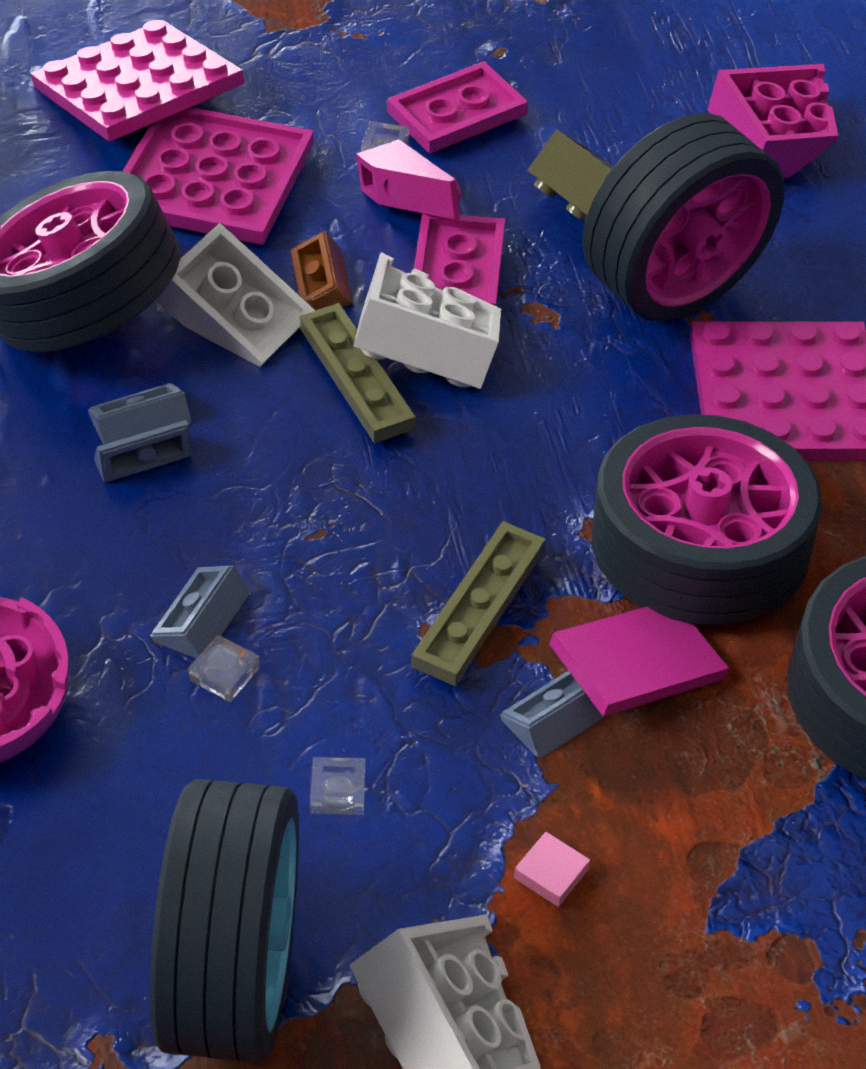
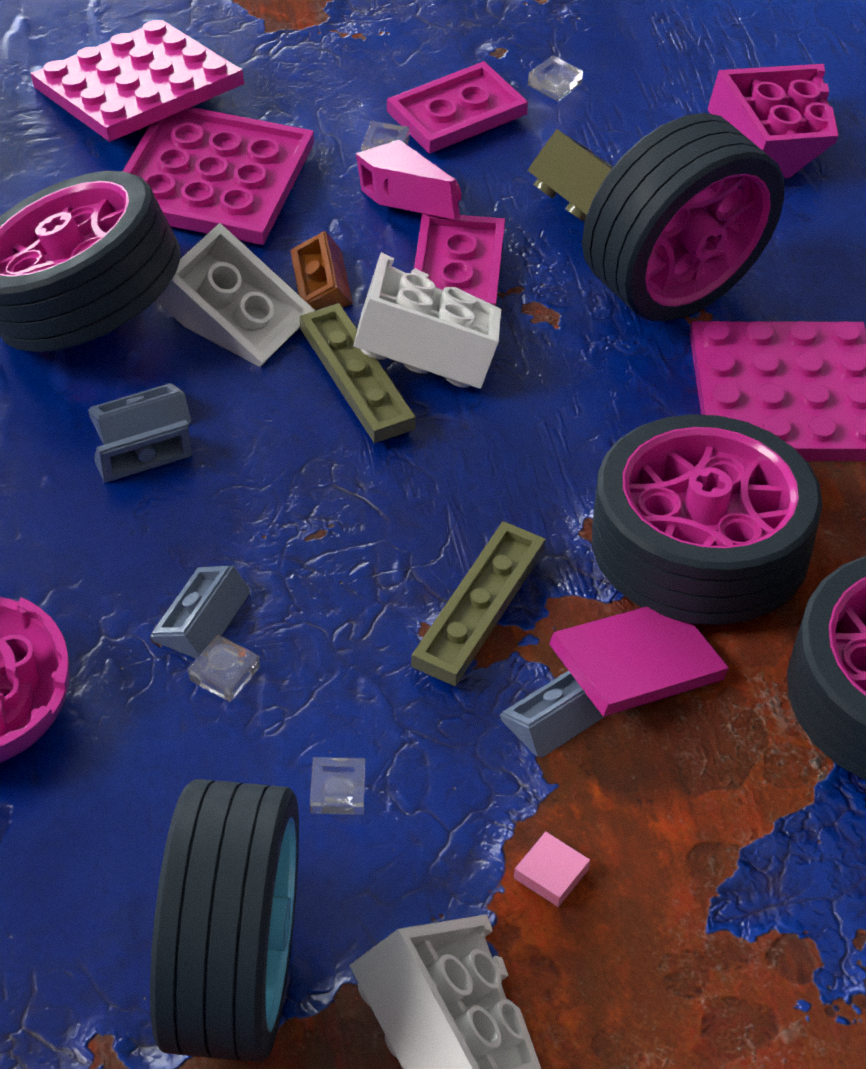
none -> clear plate [528,55,583,101]

